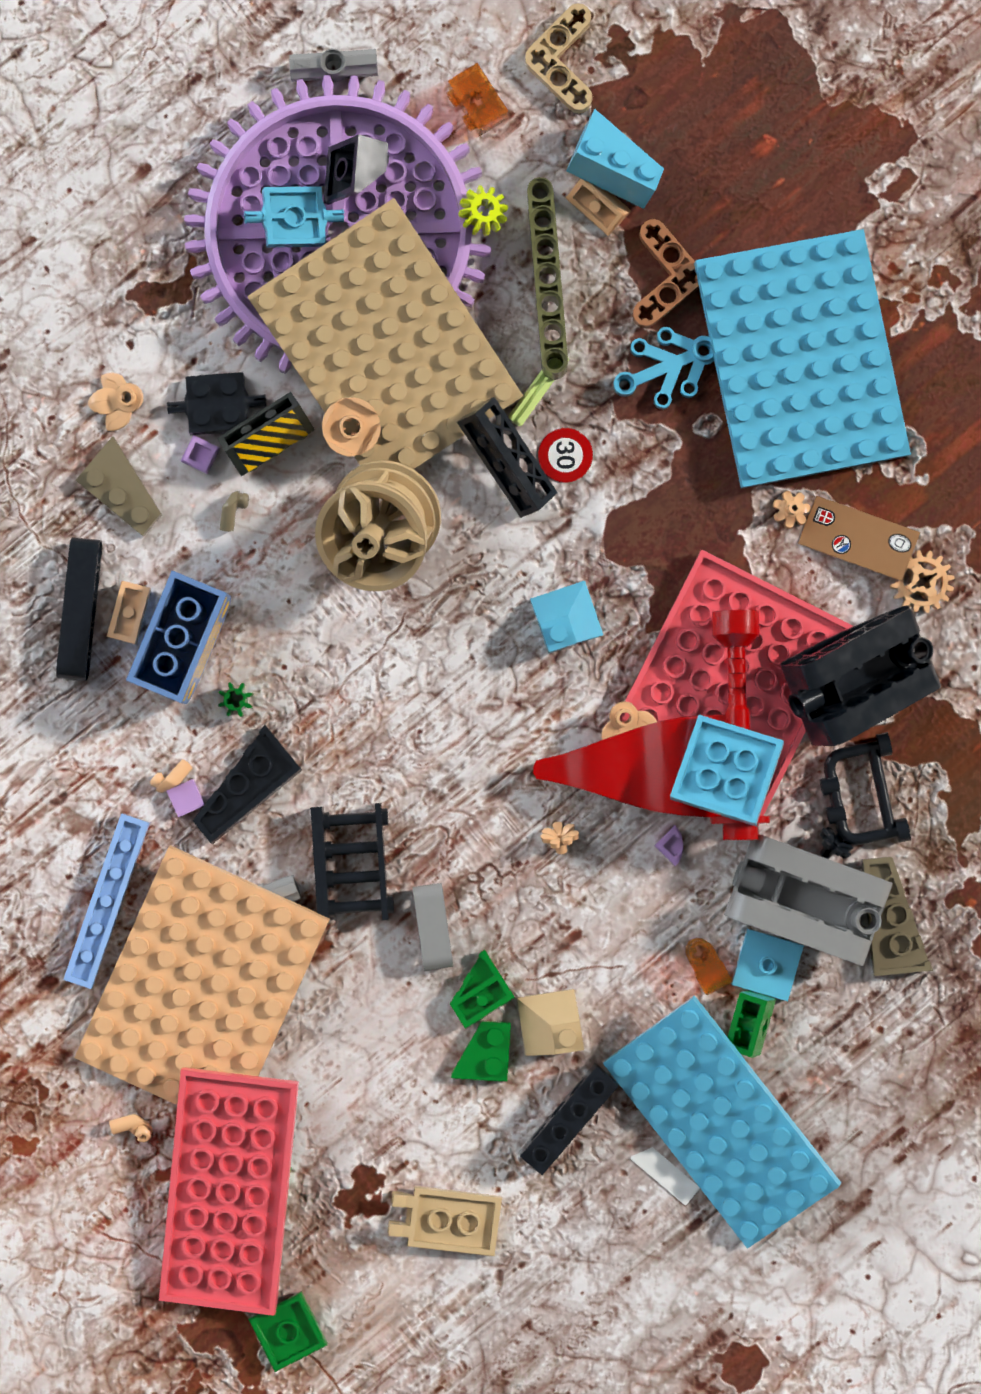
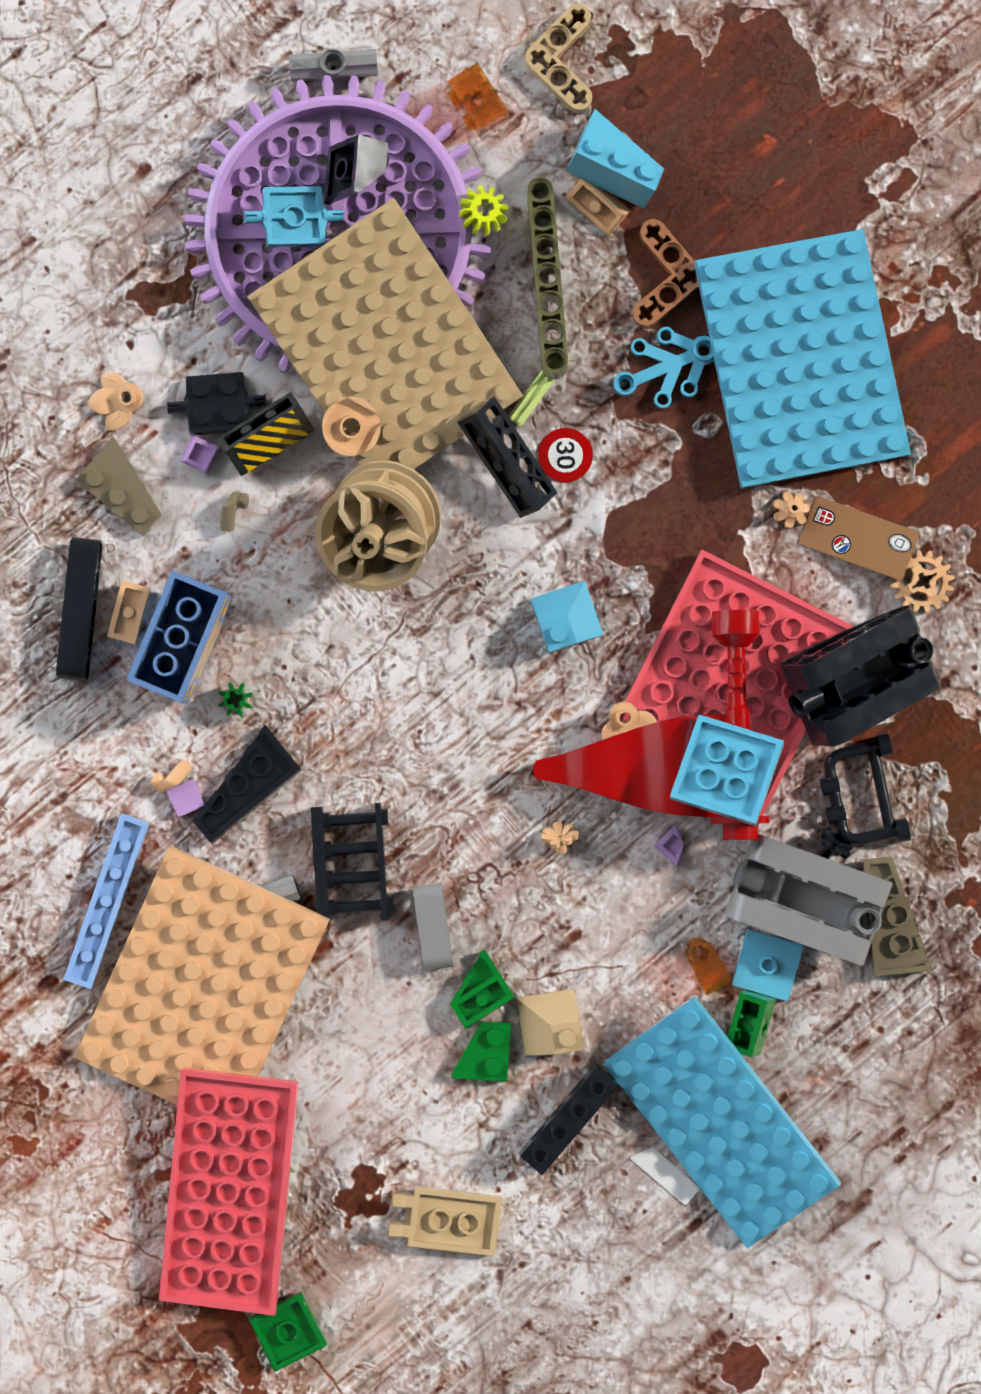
light nougat arm [109,1114,153,1142] -> none

